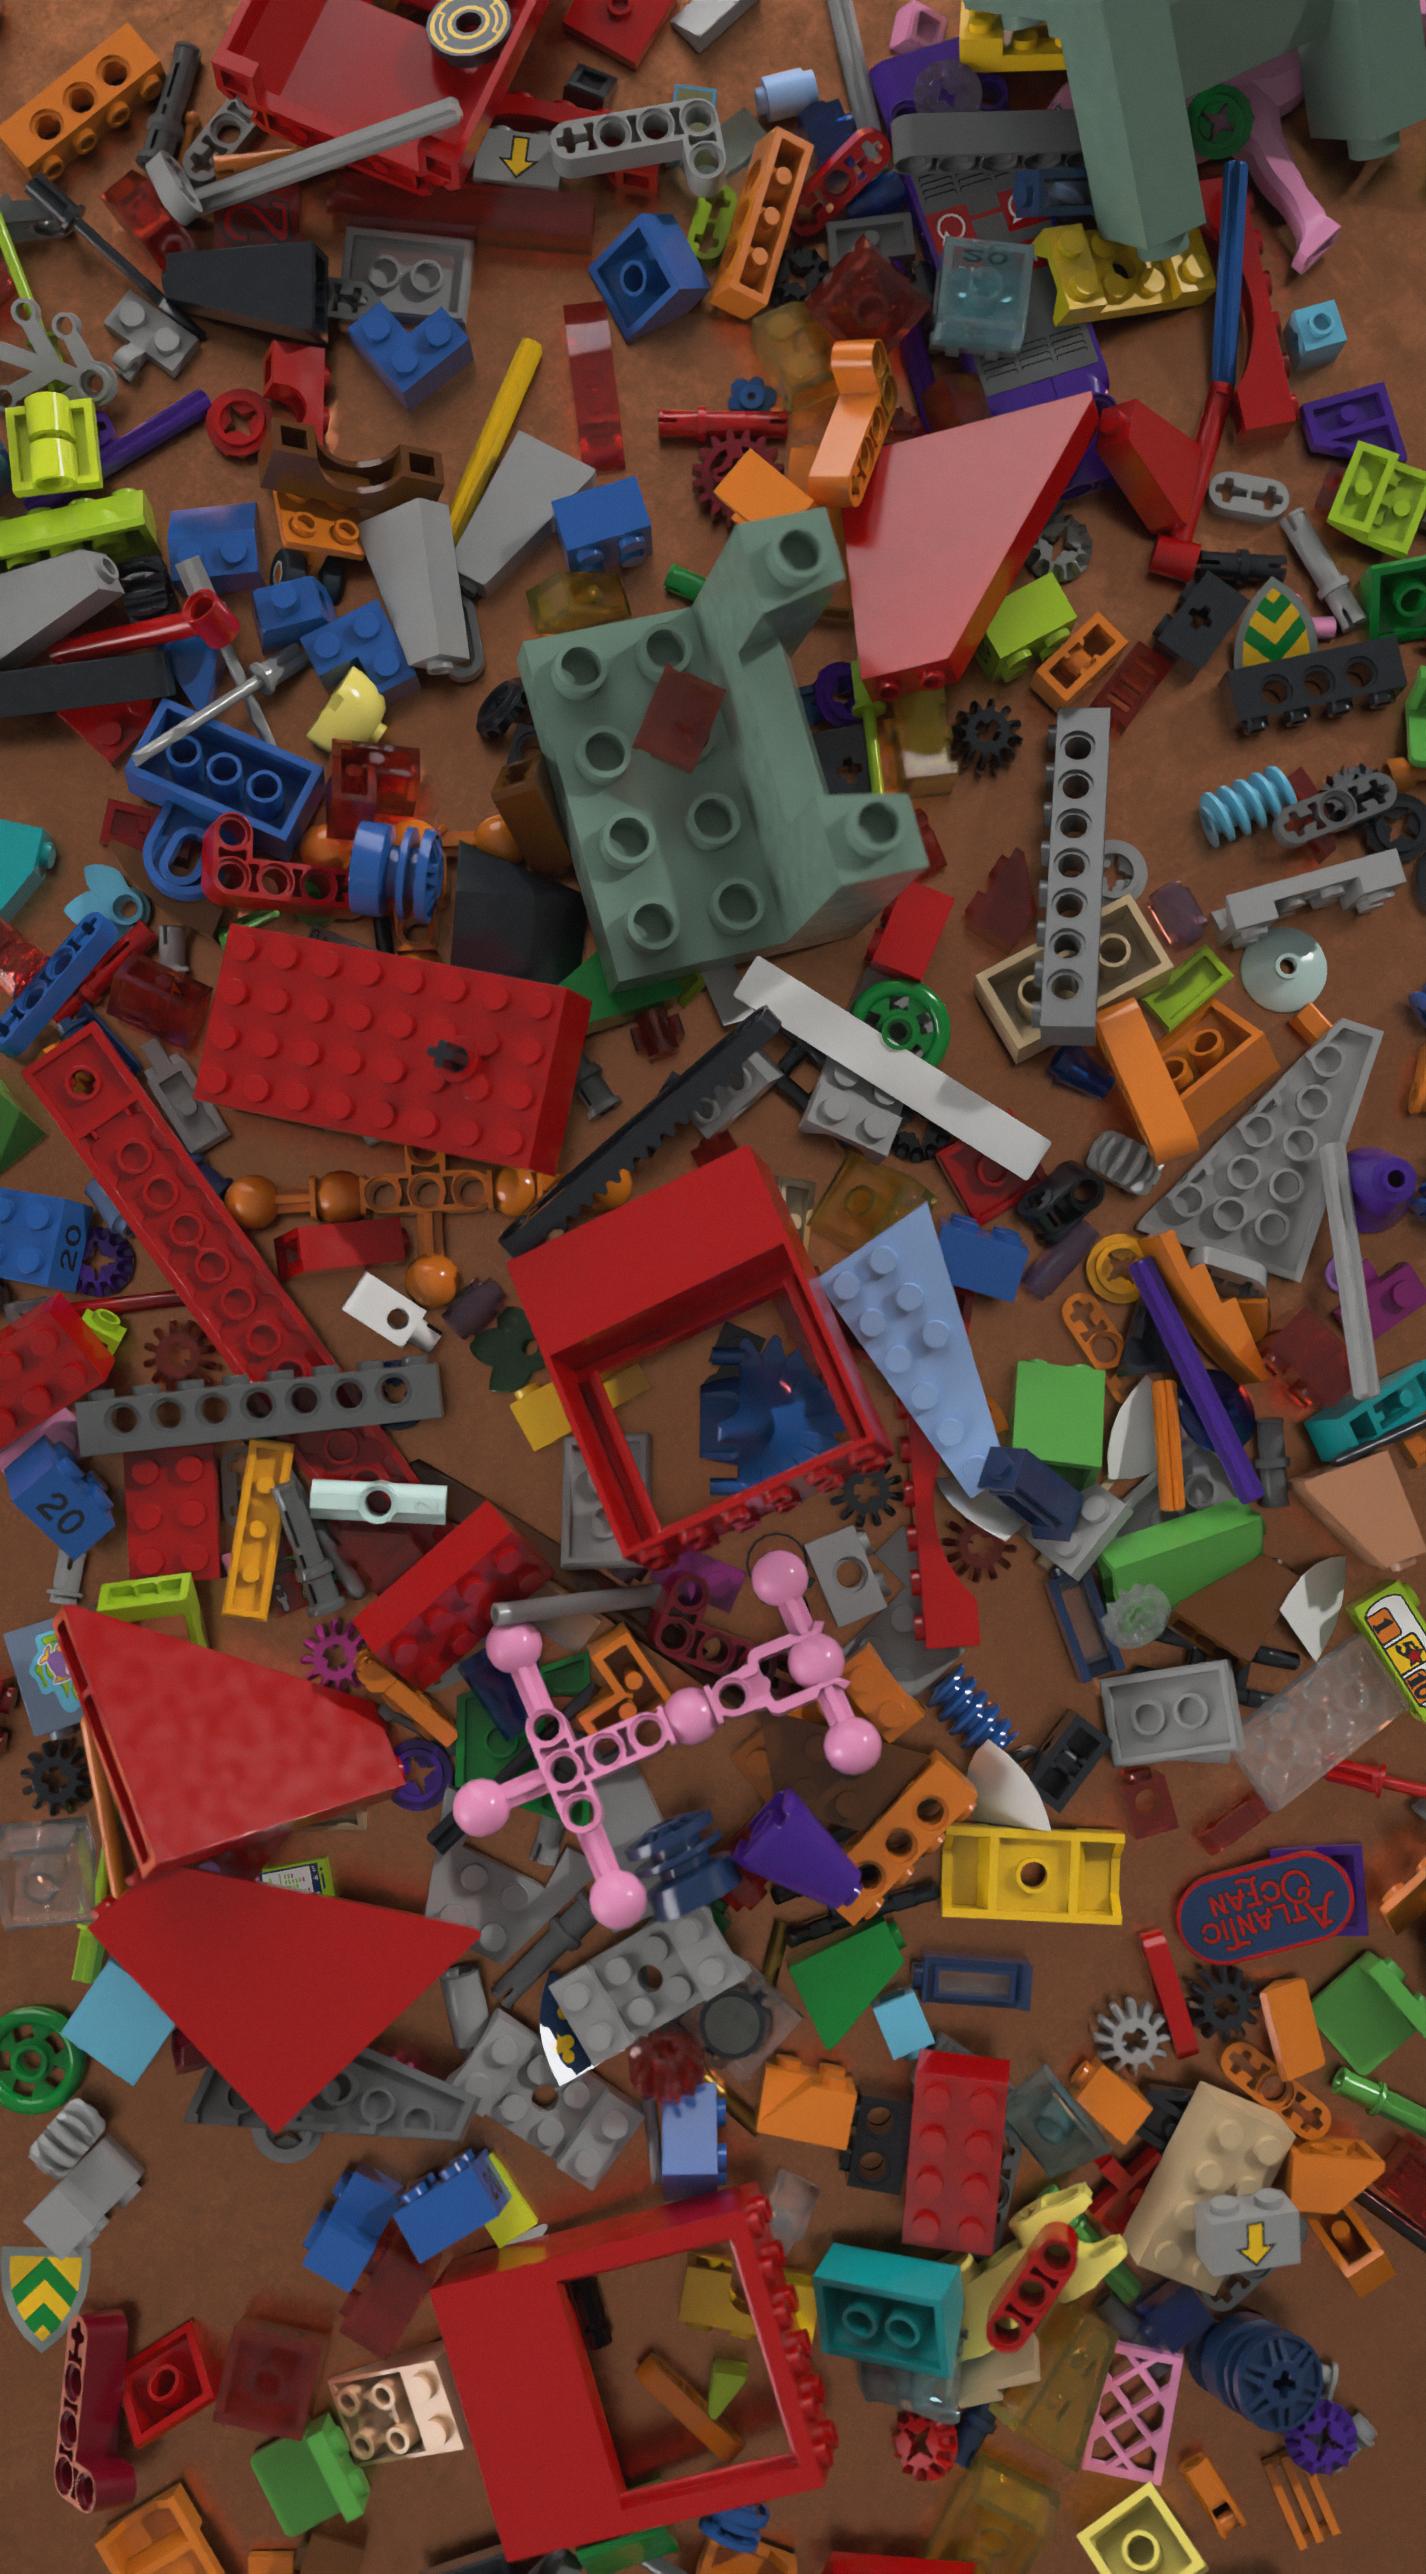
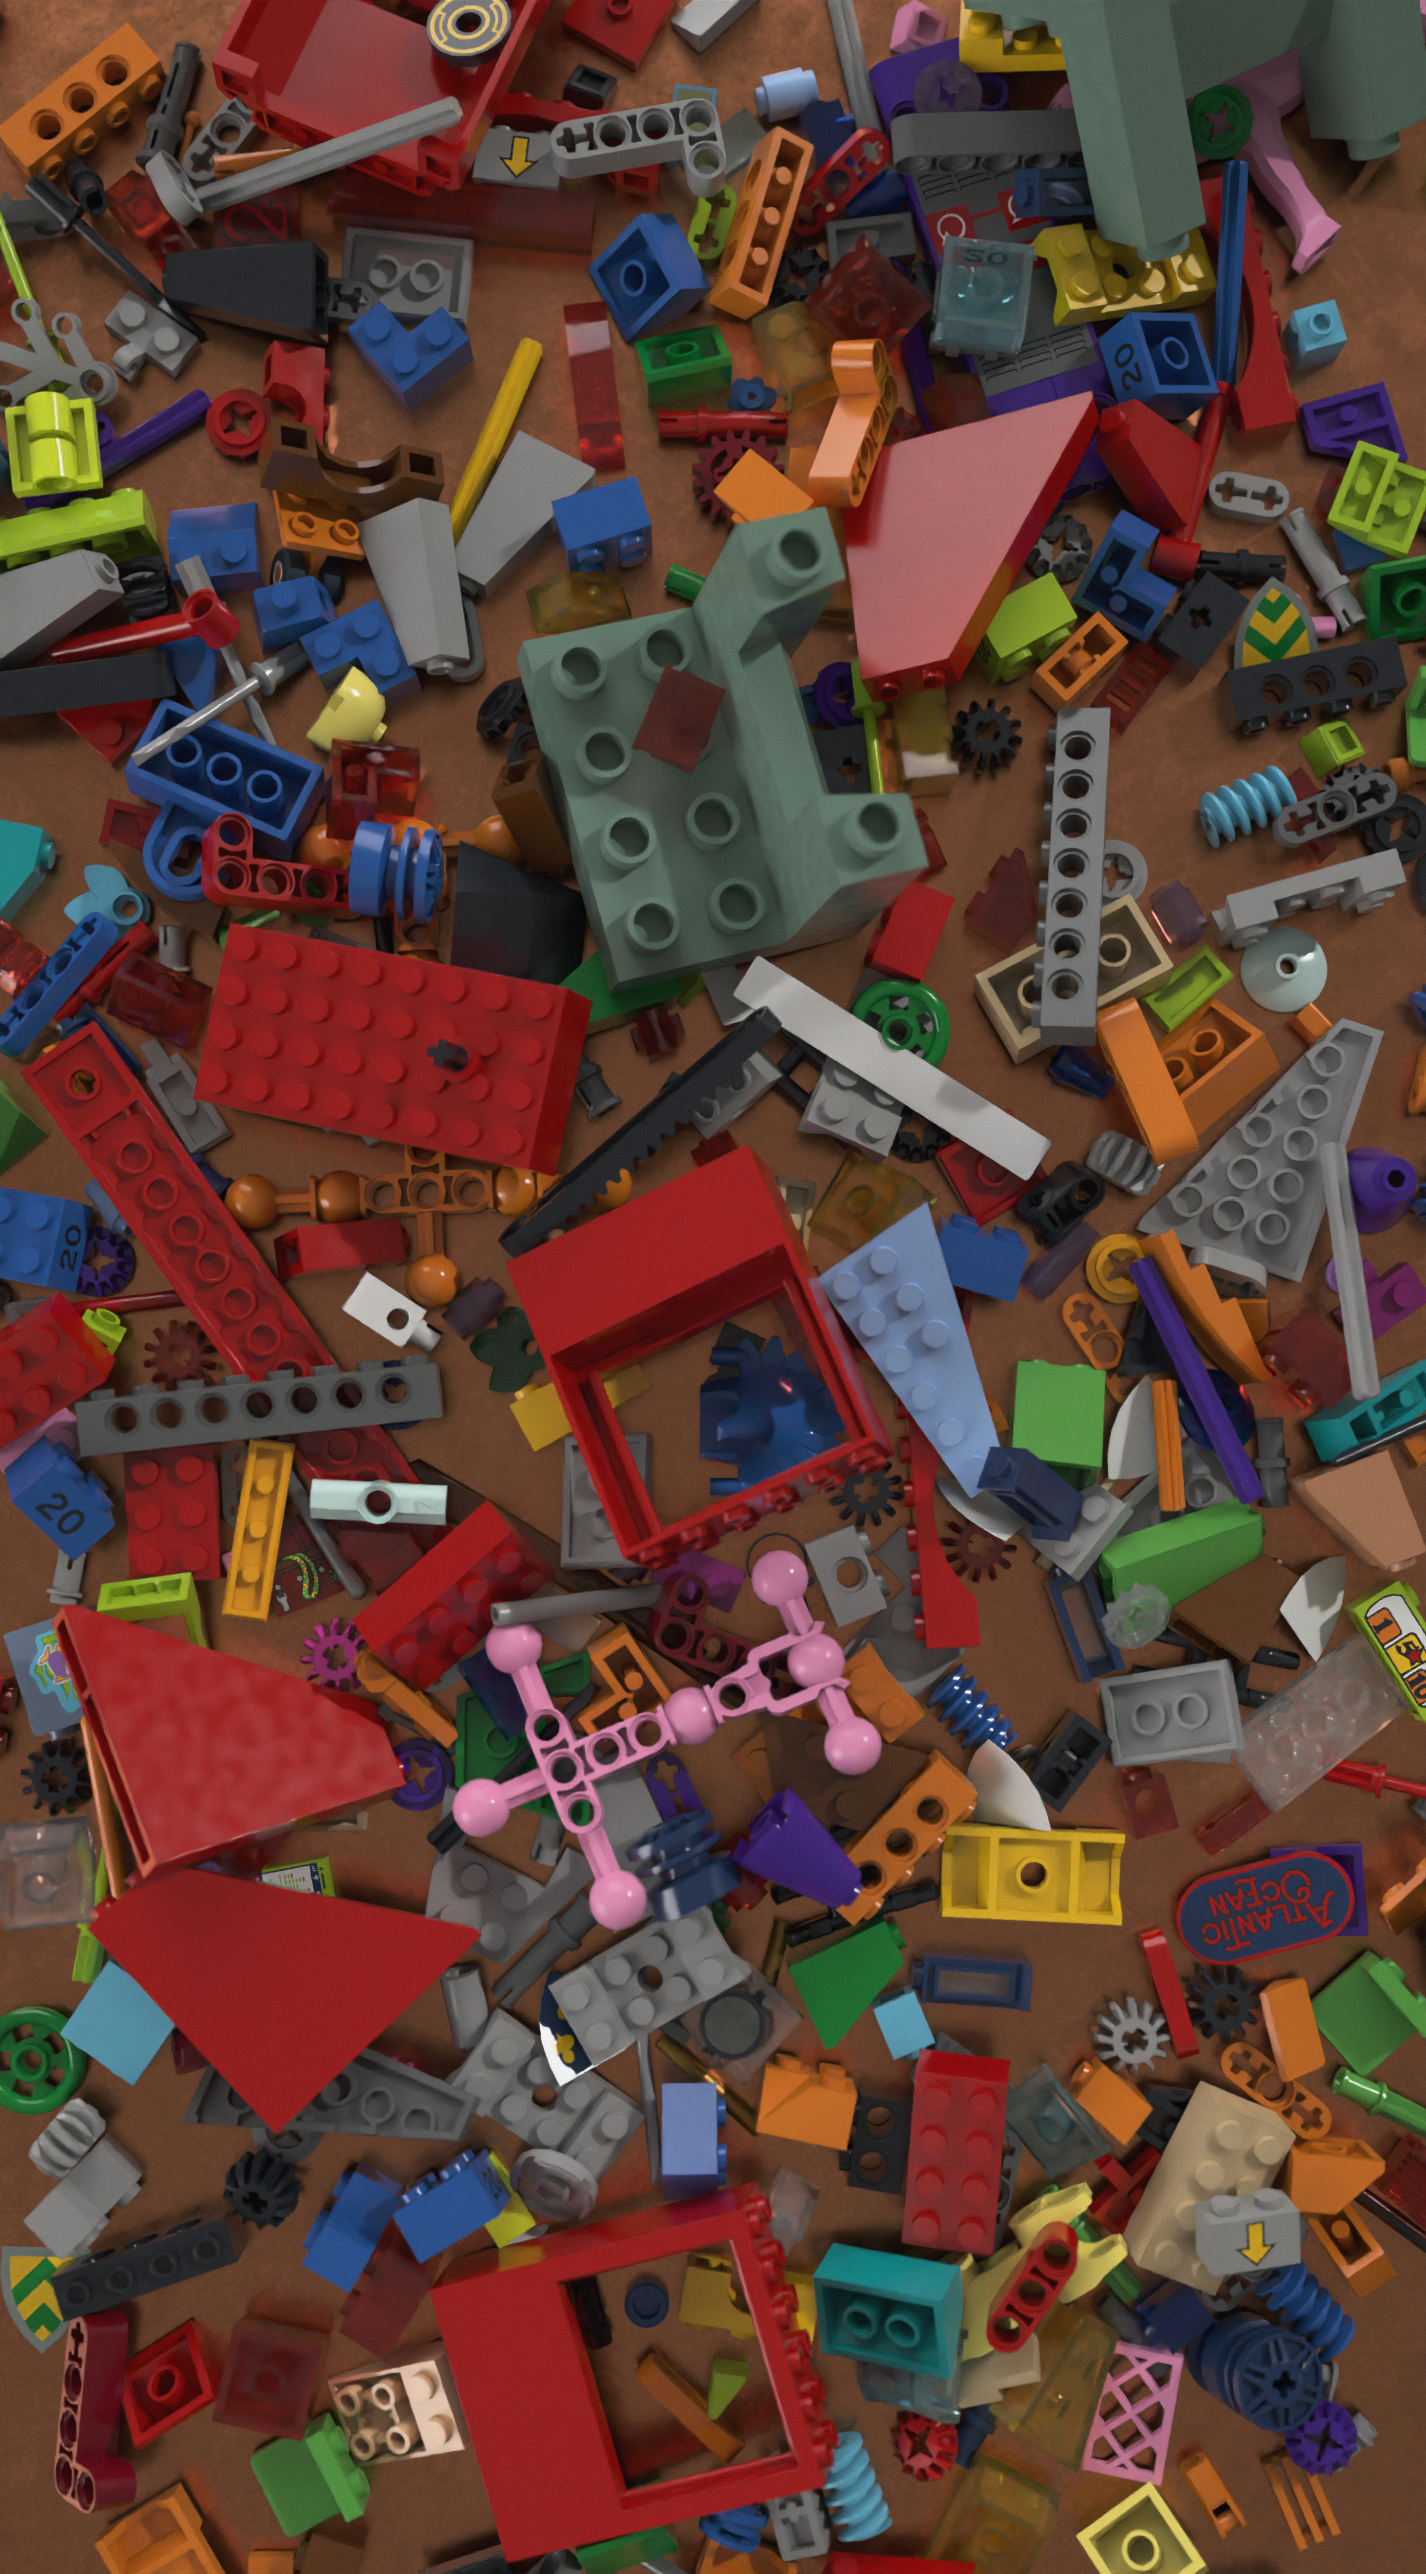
dark grey pin [270,1479,346,1618] -> none
clear red gear [628,2027,705,2106] -> none
none -> black brick [50,2205,246,2322]
none -> black pin [64,158,109,215]
none -> black gear [222,2148,302,2231]
none -> light grey tile [510,2149,598,2222]
none -> blue tile [624,2277,669,2328]
none -> green slope [634,323,732,407]
none -> dark purple beam [646,1751,703,1820]
none -> light grey hinge [767,2451,834,2562]
none -> medium azure piece [820,2431,893,2542]
none -> blue brick [1070,509,1177,643]
none -> blue brick [1098,312,1219,419]
none -> blue piece [1254,2260,1356,2363]
none -> lime slope [1299,717,1365,778]
none -> blue tile [1330,529,1387,576]

